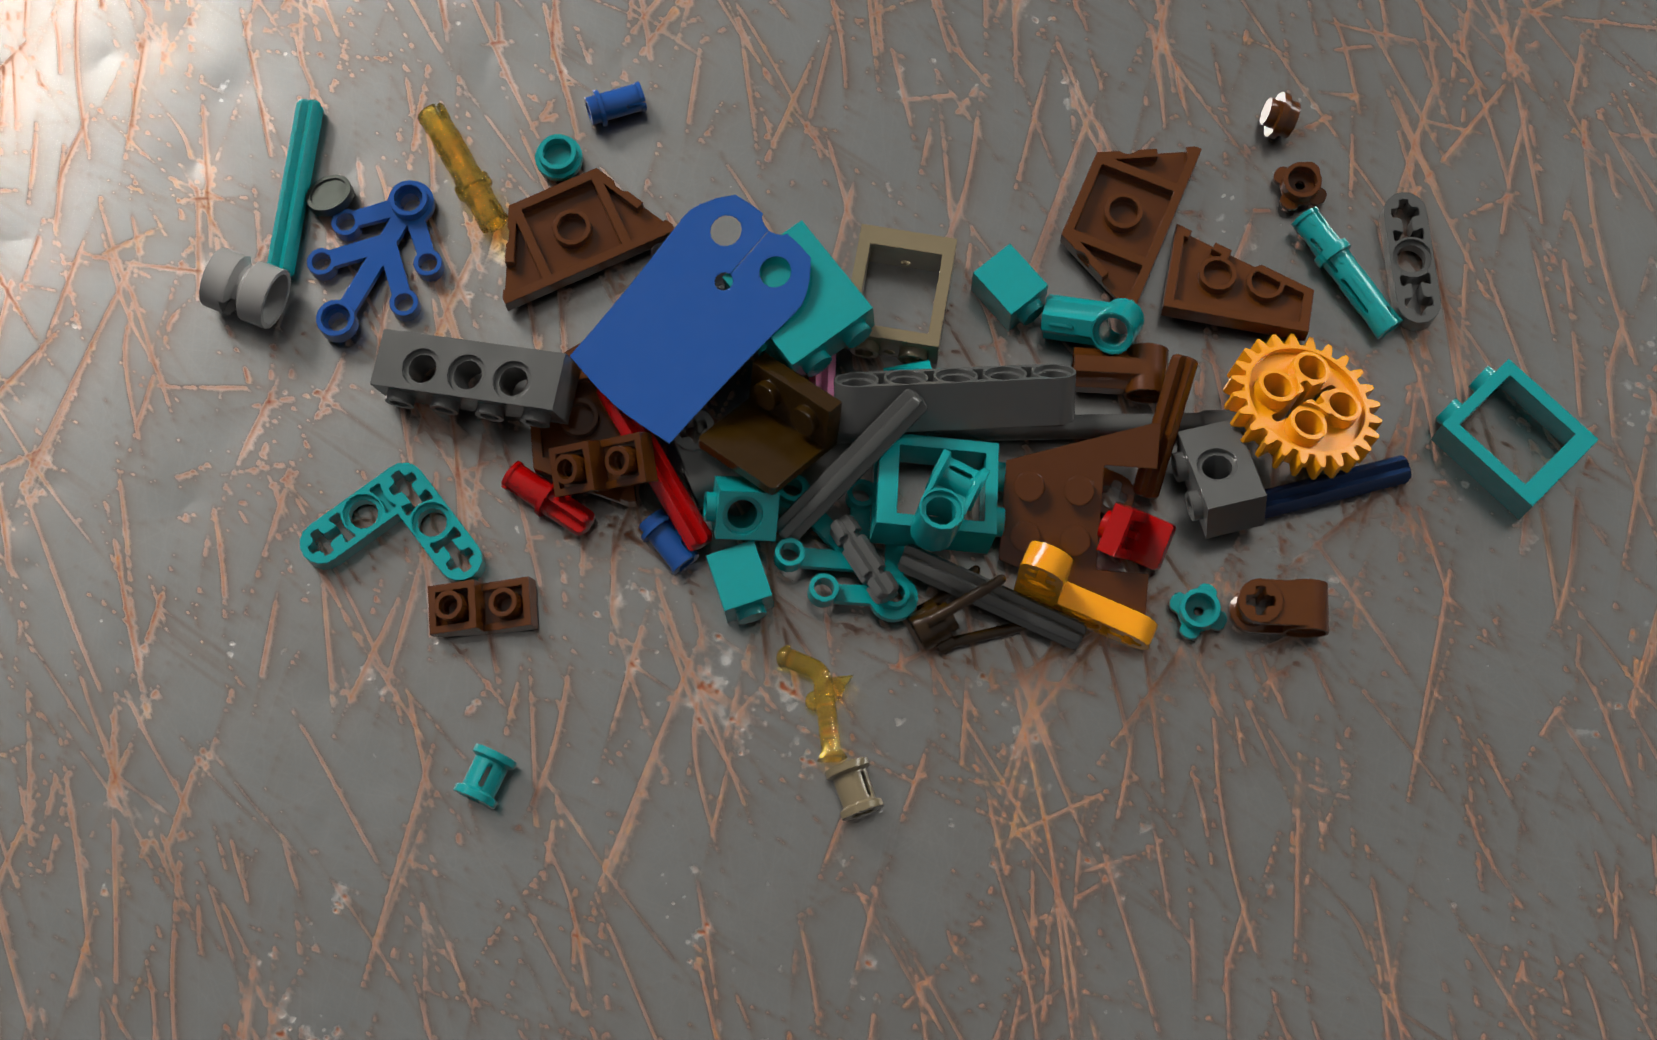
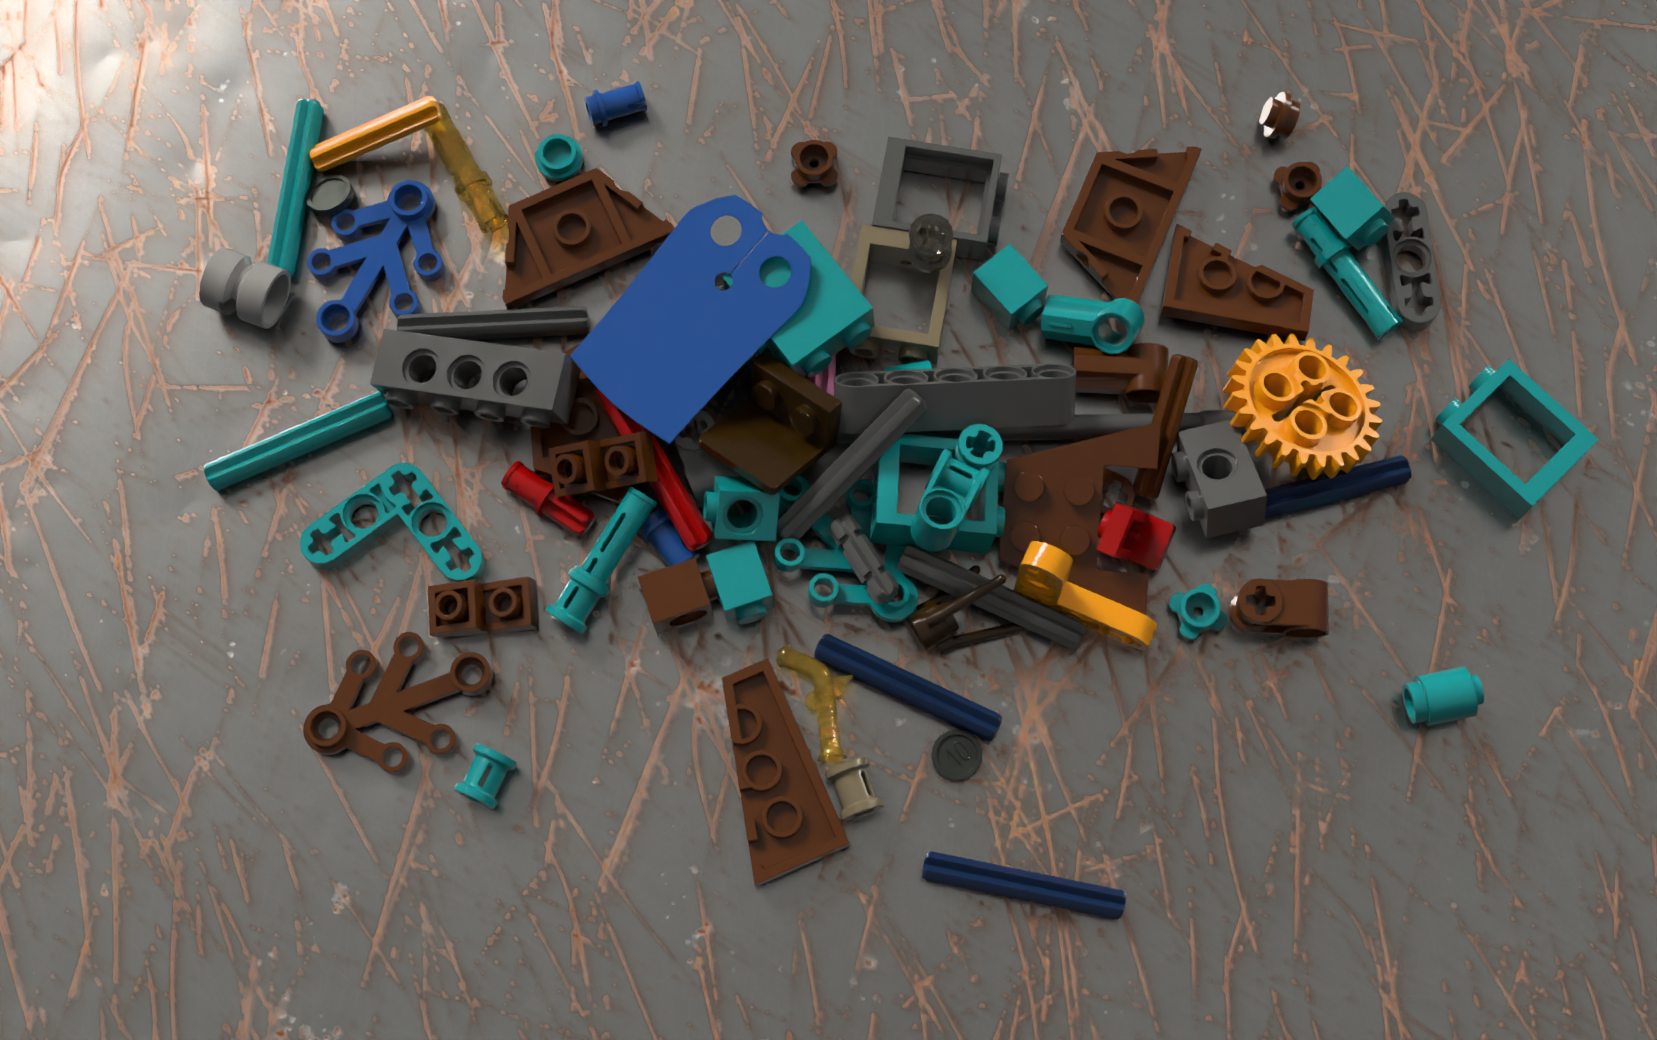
none -> teal axle [204,392,392,491]
none -> reddish brown plant [303,632,493,775]
none -> light orange axle [309,96,443,172]
none -> dark grey axle [397,306,589,340]
none -> teal pin [545,486,657,634]
none -> reddish brown brick [638,558,719,635]
none -> reddish brown wing [722,658,850,887]
none -> reddish brown plate [791,140,838,187]
none -> dark blue axle [814,634,1002,741]
none -> dark grey window [872,137,1009,261]
none -> clear smoke bush [908,213,953,273]
none -> dark blue axle [922,851,1126,919]
none -> pearl dark grey piece [931,730,982,781]
none -> teal bush [954,424,1003,471]
none -> teal brick [1310,166,1395,251]
none -> teal brick [1403,666,1484,726]

